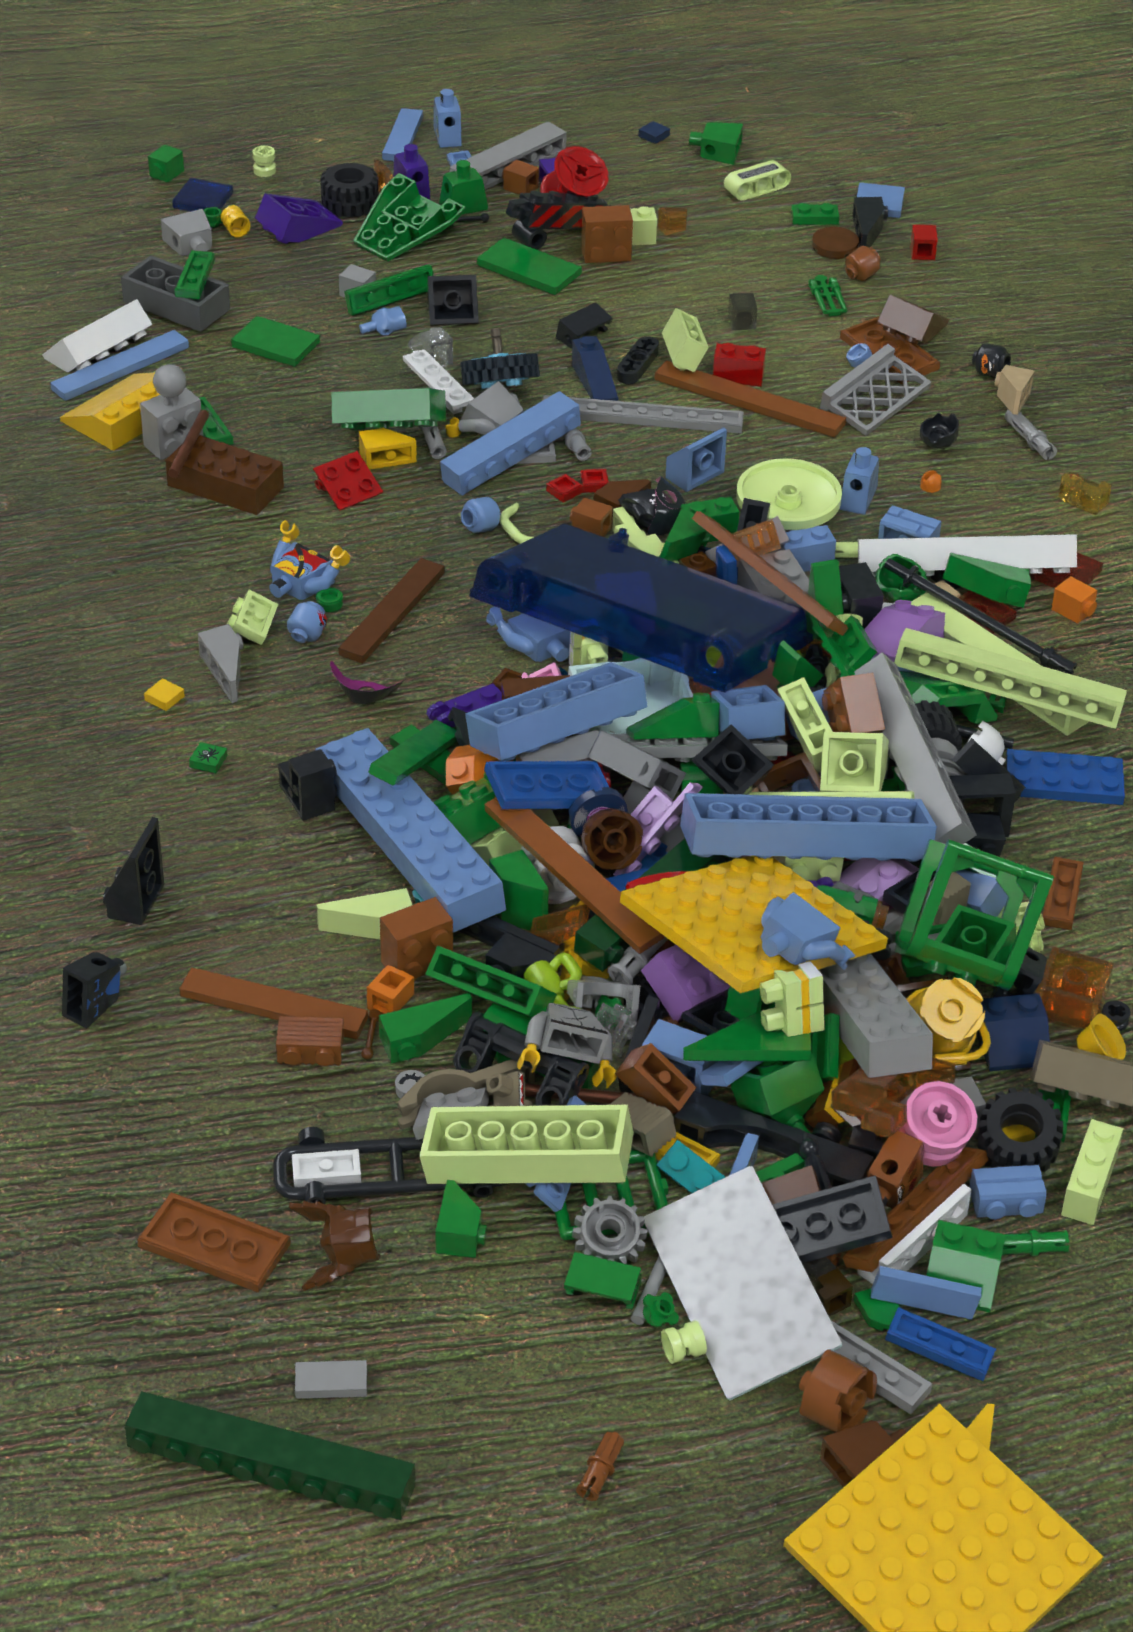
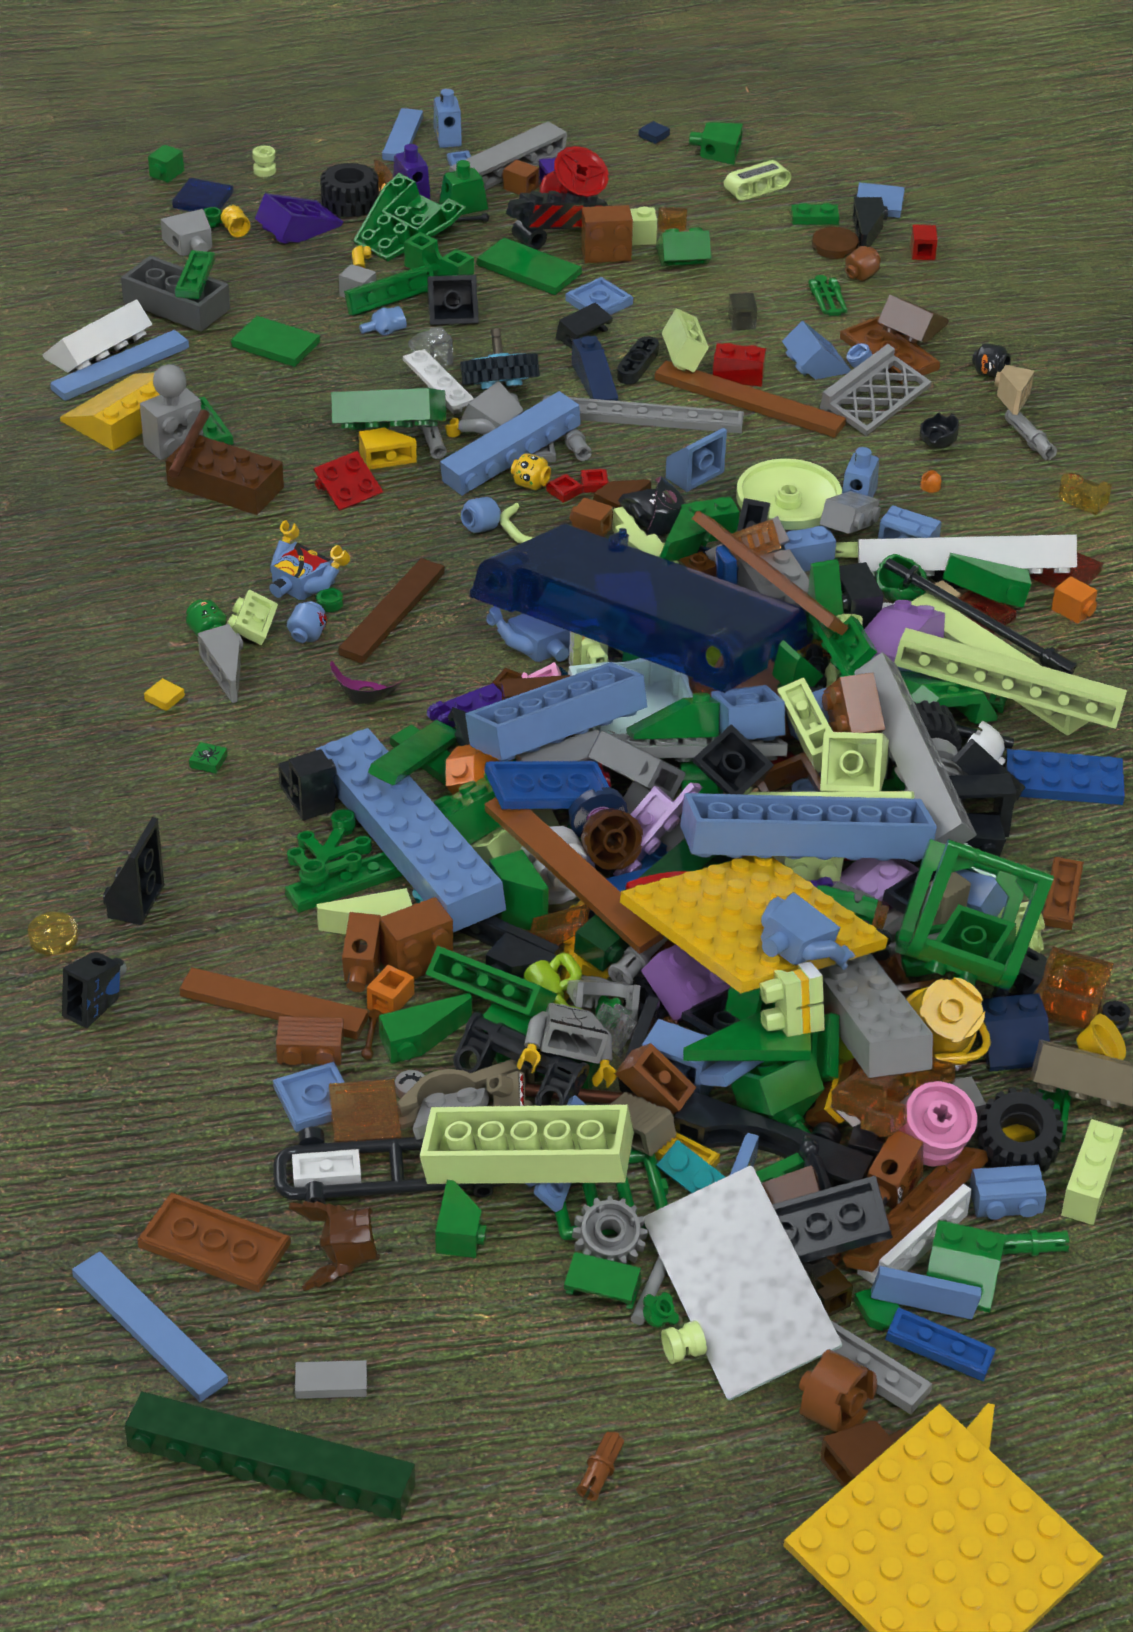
none -> clear yellow piece [28,912,78,955]
none -> medium blue tile [72,1251,228,1402]
none -> green head [186,599,227,637]
none -> medium blue tile [273,1062,357,1132]
none -> green tile [285,852,403,913]
none -> green plant [287,809,372,886]
none -> clear orange tile [328,1079,401,1142]
none -> dark orange torso [342,912,381,992]
none -> yellow arm [352,245,371,268]
none -> green arch [404,232,474,276]
none -> yellow head [511,453,551,490]
none -> medium blue tile [565,277,633,315]
none -> green slope [656,227,711,266]
none -> medium blue slope [782,320,851,379]
none -> light grey brick [819,491,881,534]

